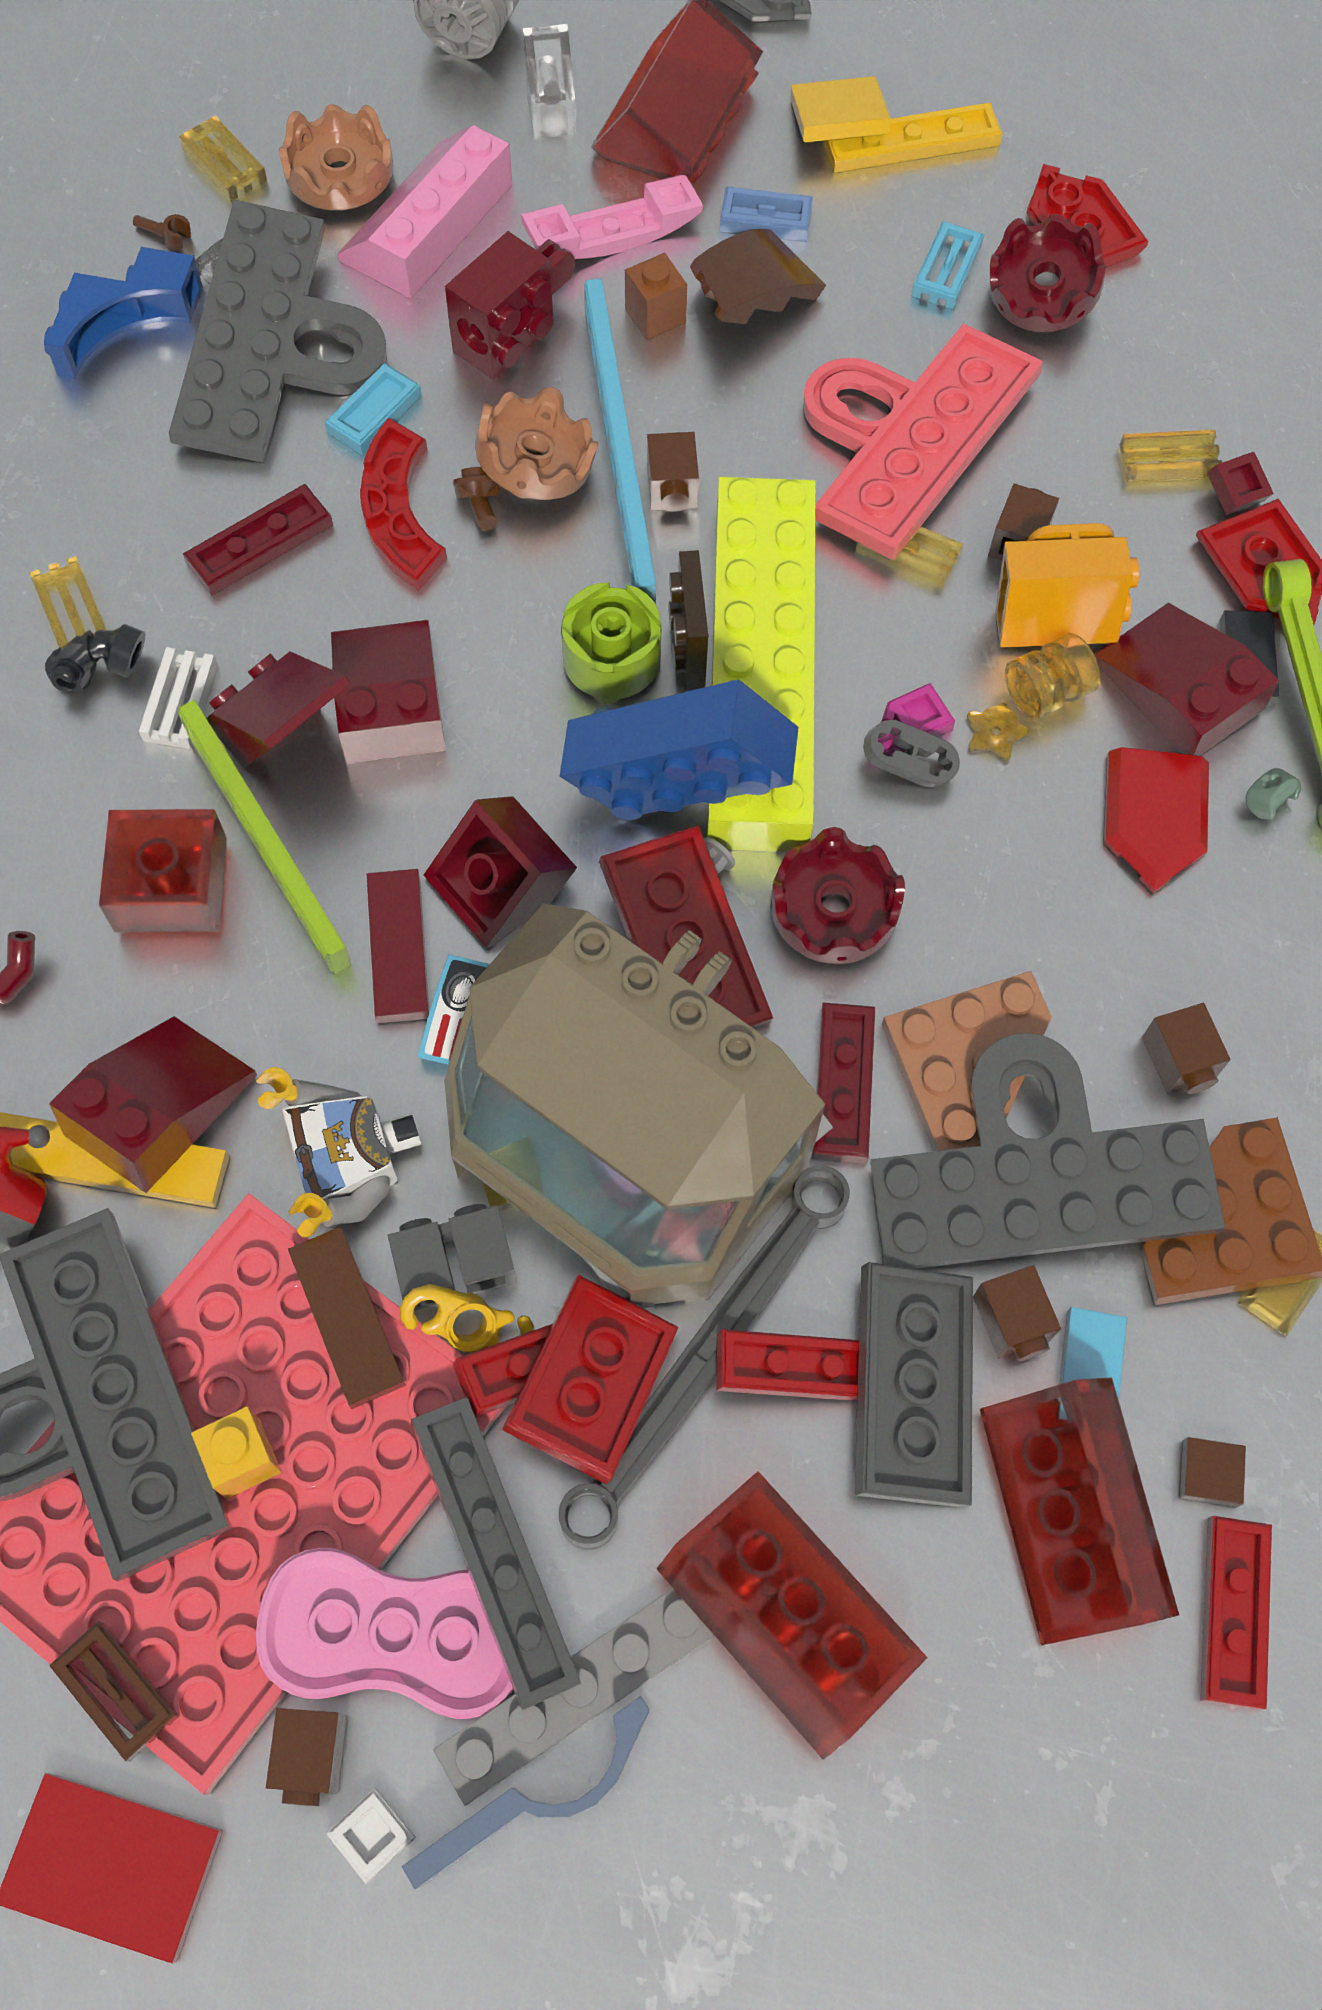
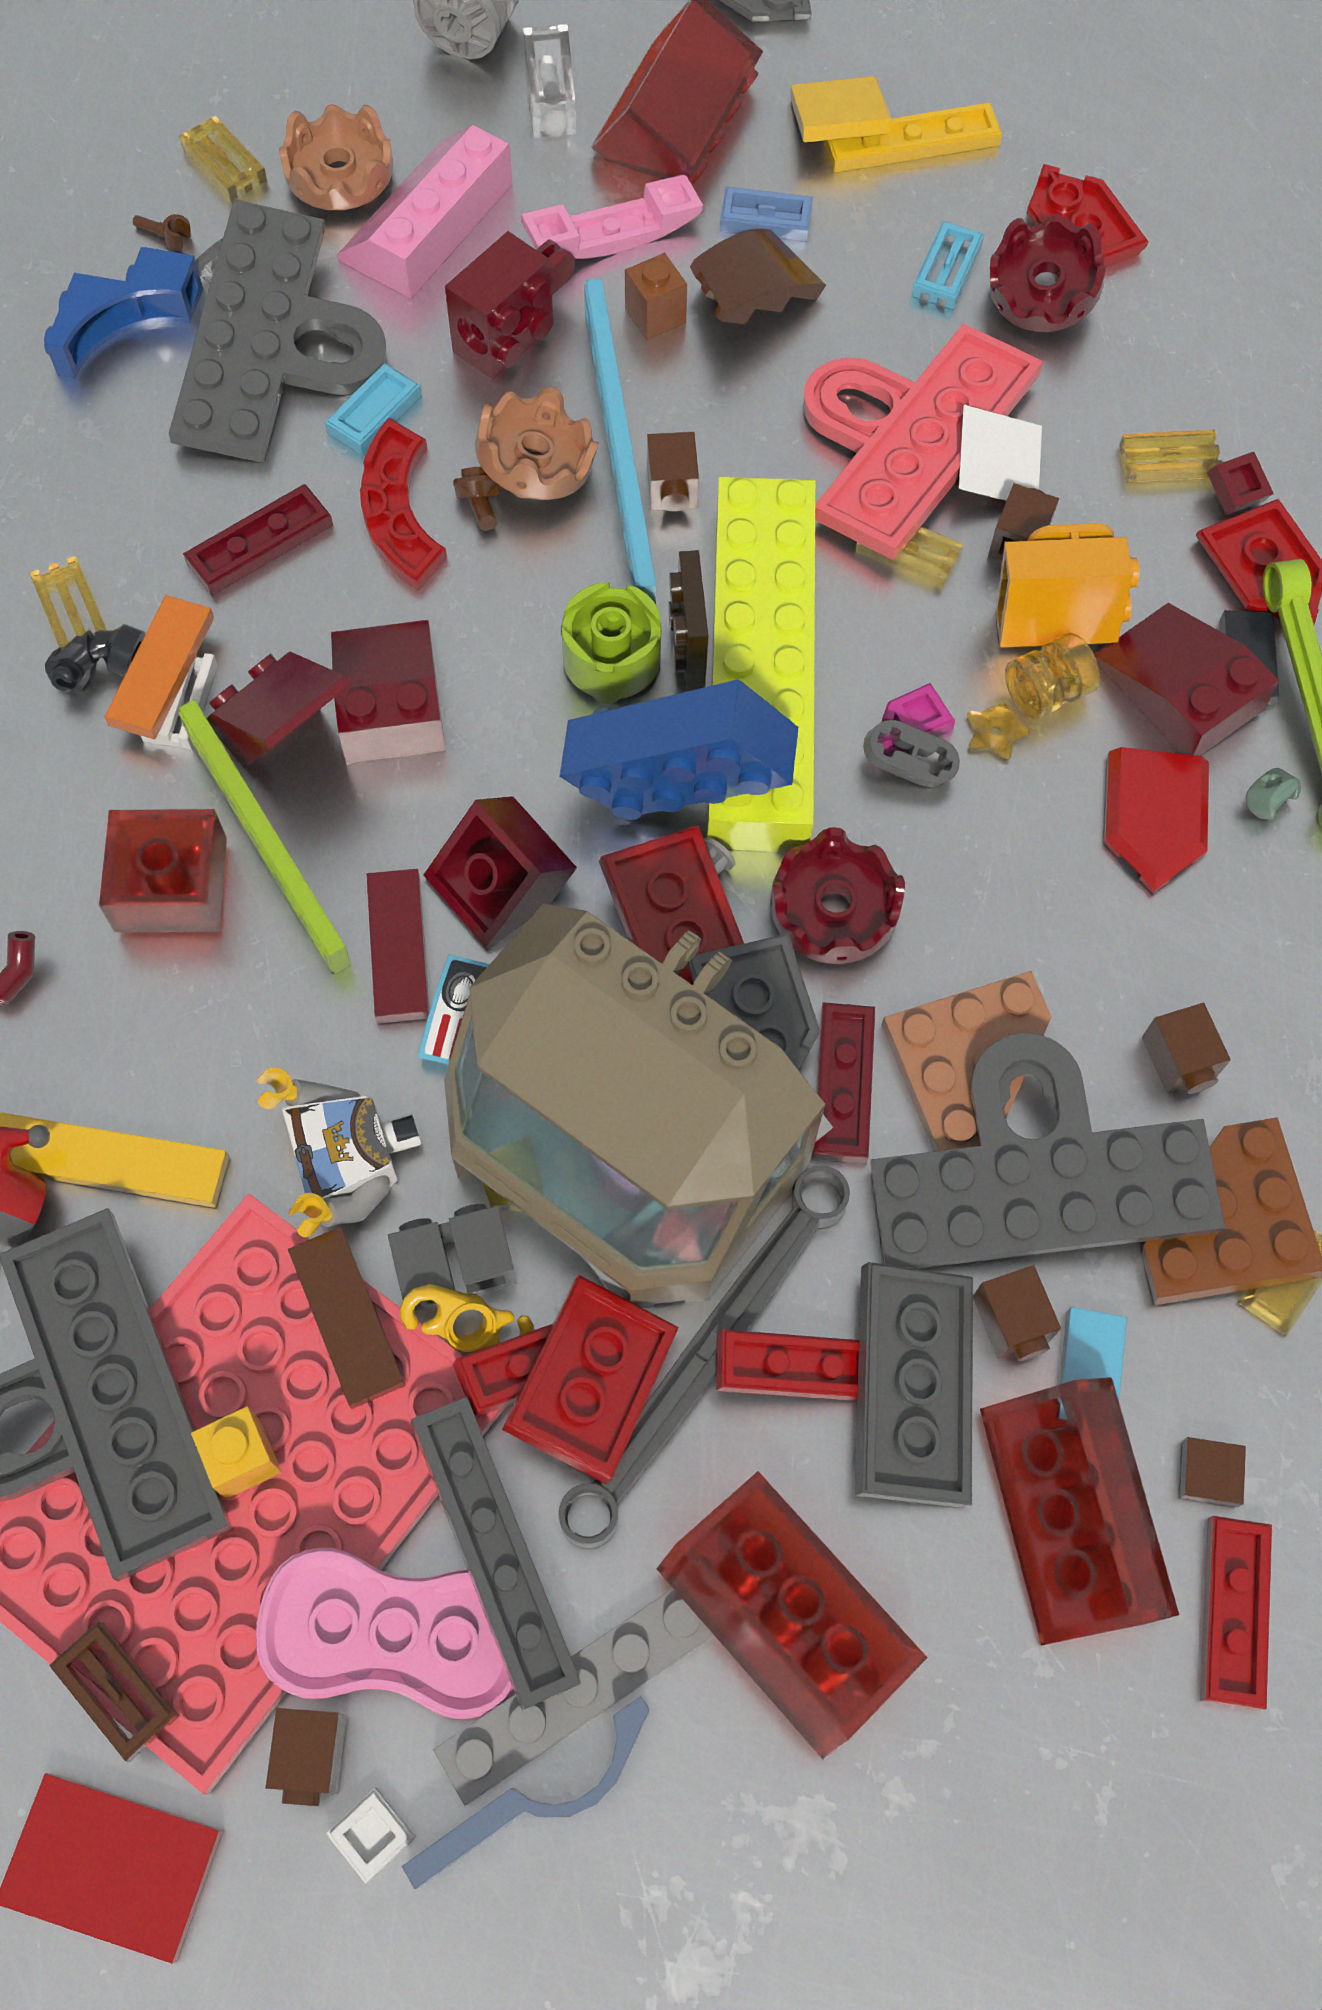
dark red slope [49,1016,257,1193] -> none
none -> orange tile [104,595,214,740]
none -> dark grey tile [687,933,821,1070]
none -> white sticker [959,405,1042,501]

